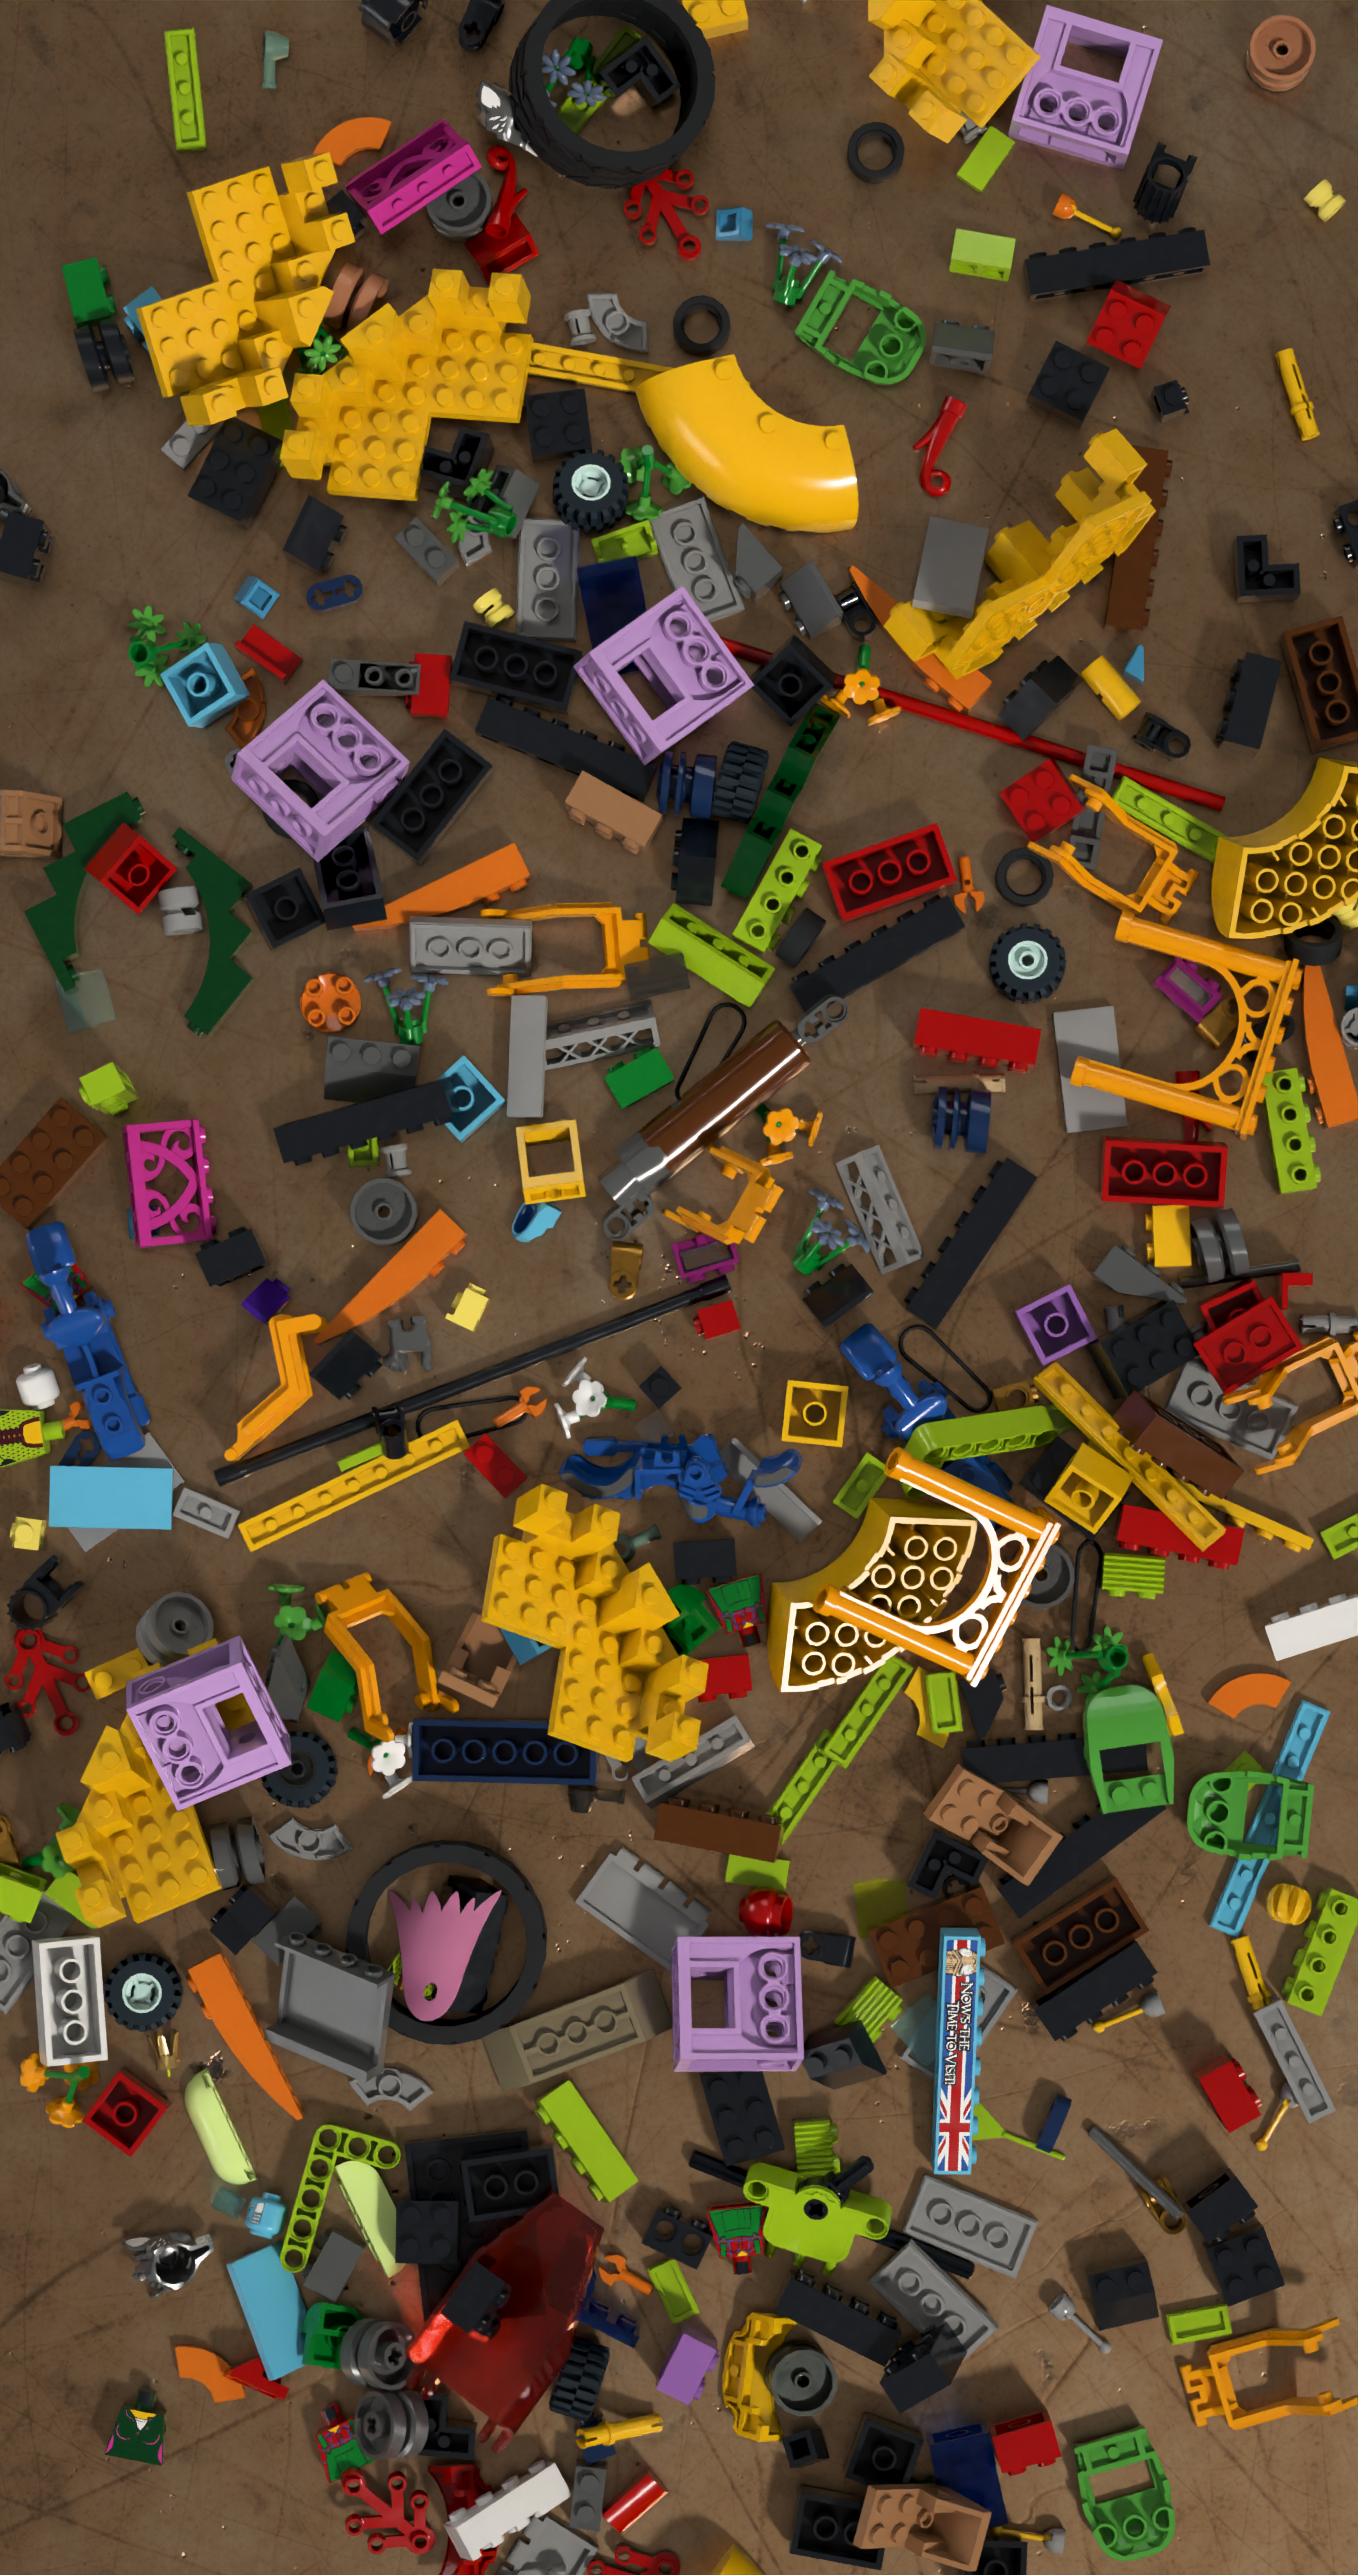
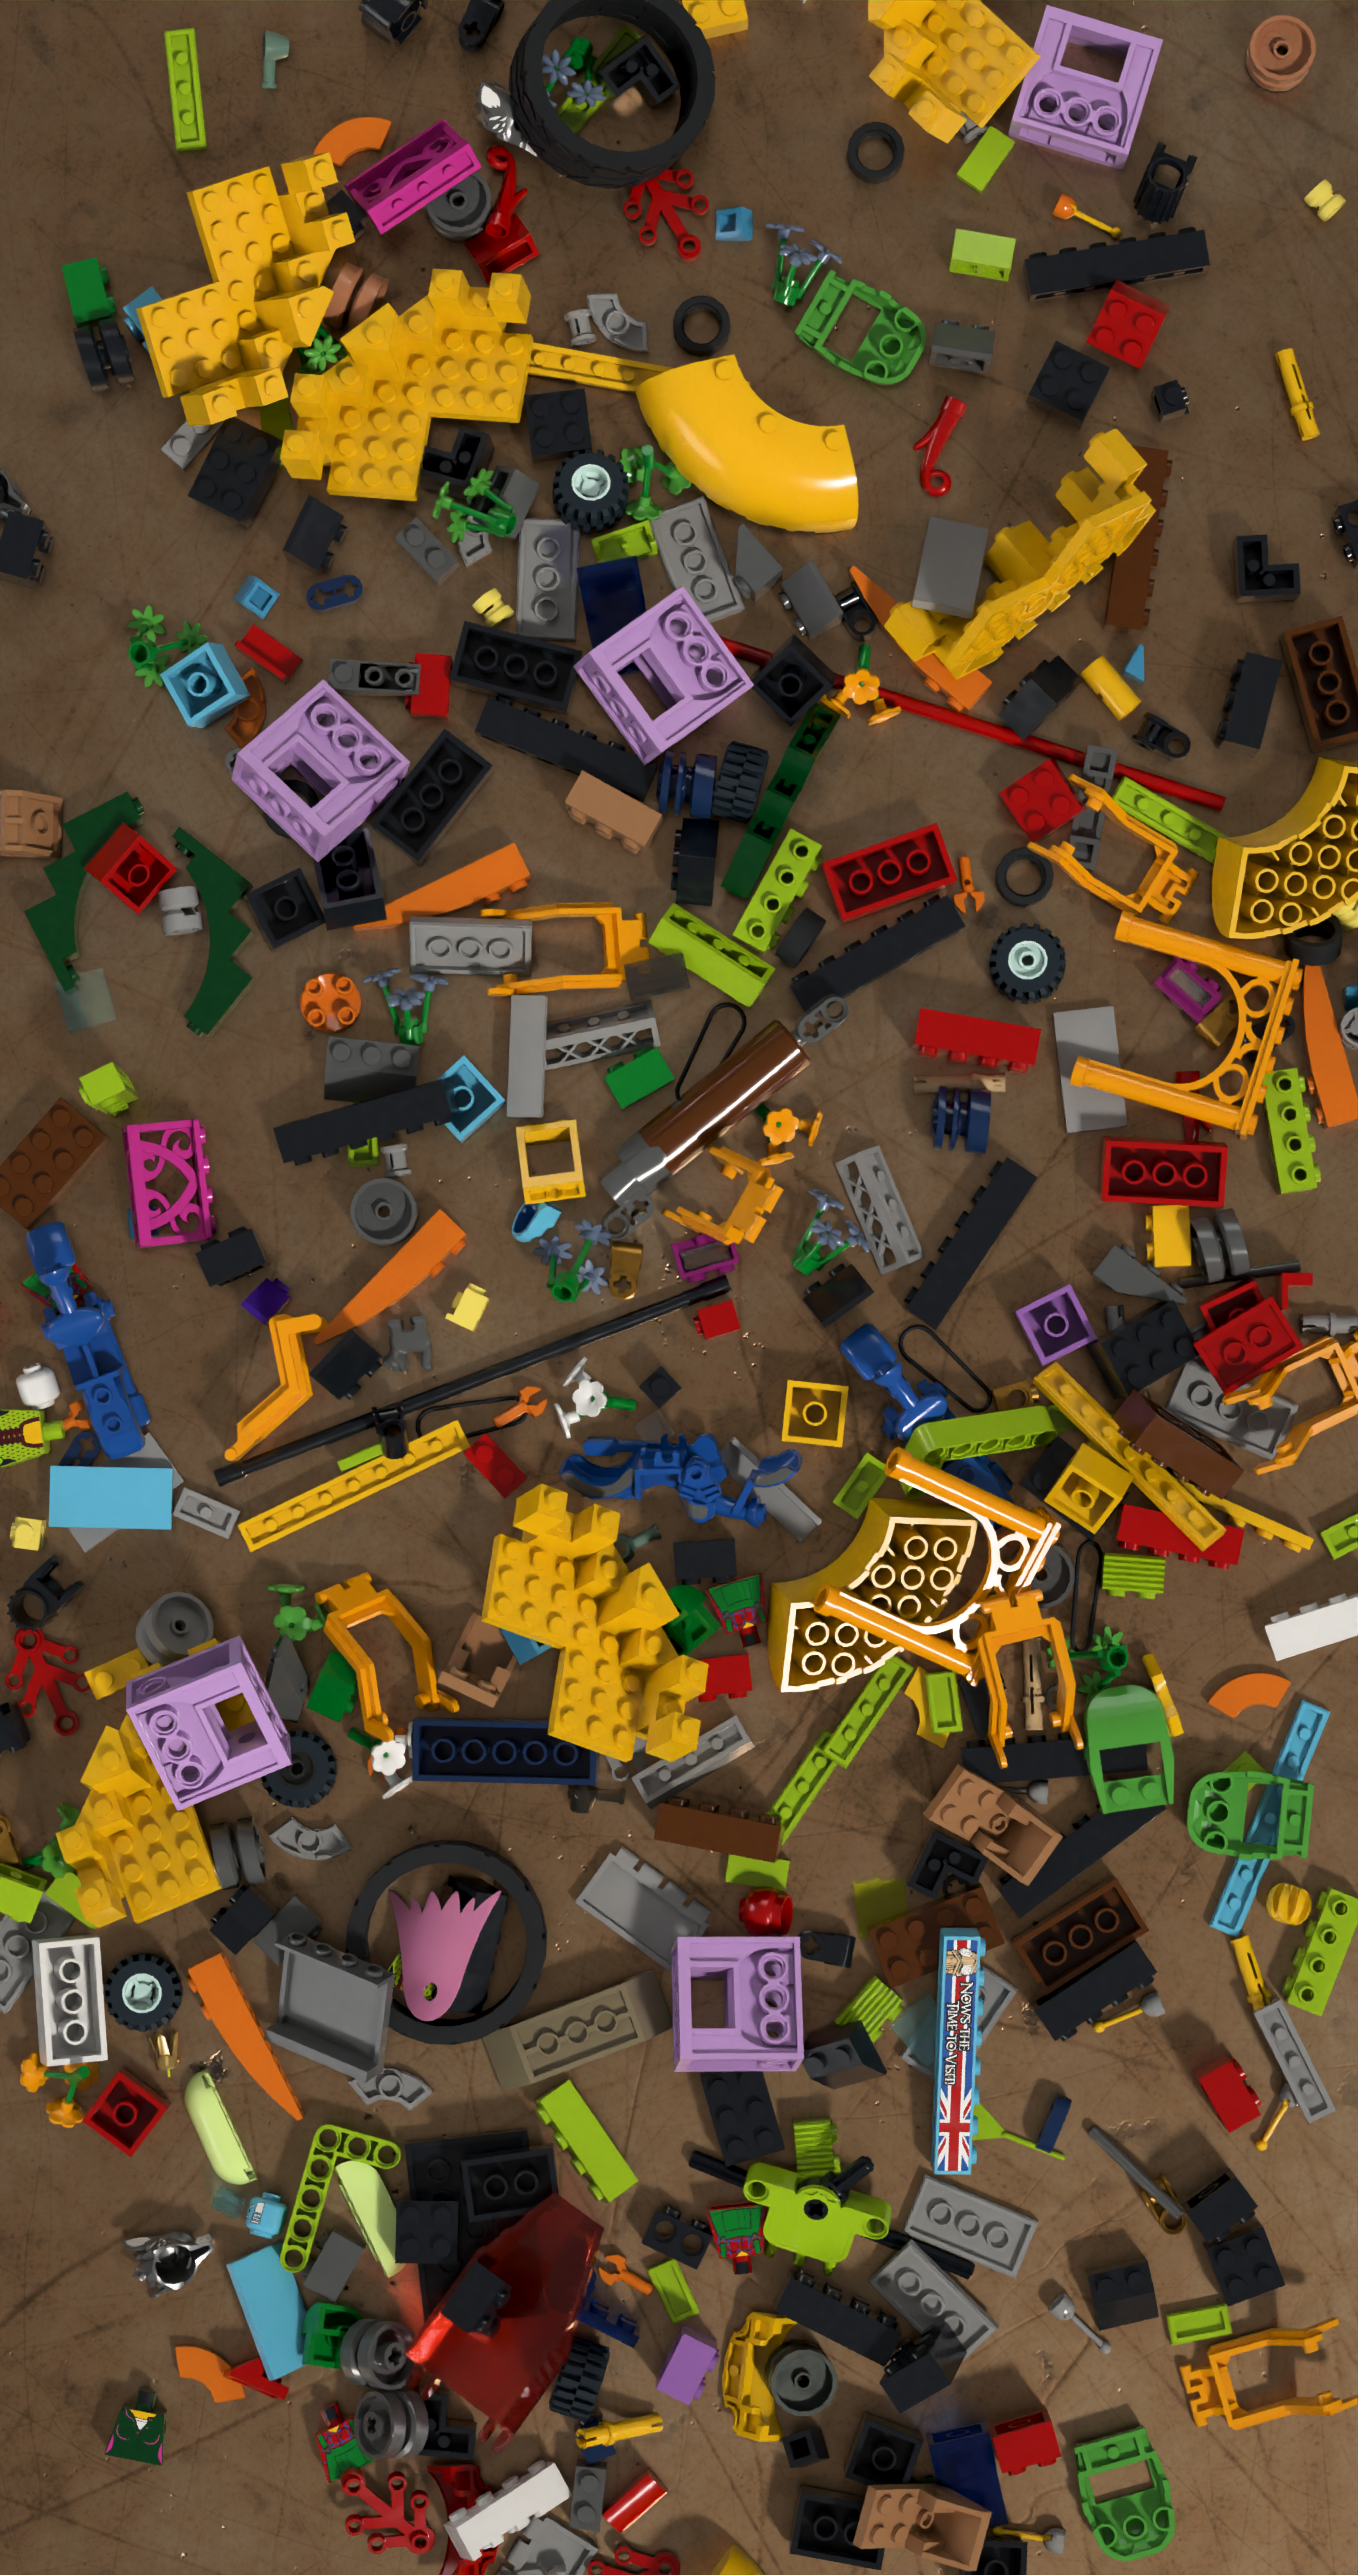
none -> plant [533,1219,612,1302]
none -> light orange piece [976,1589,1084,1769]

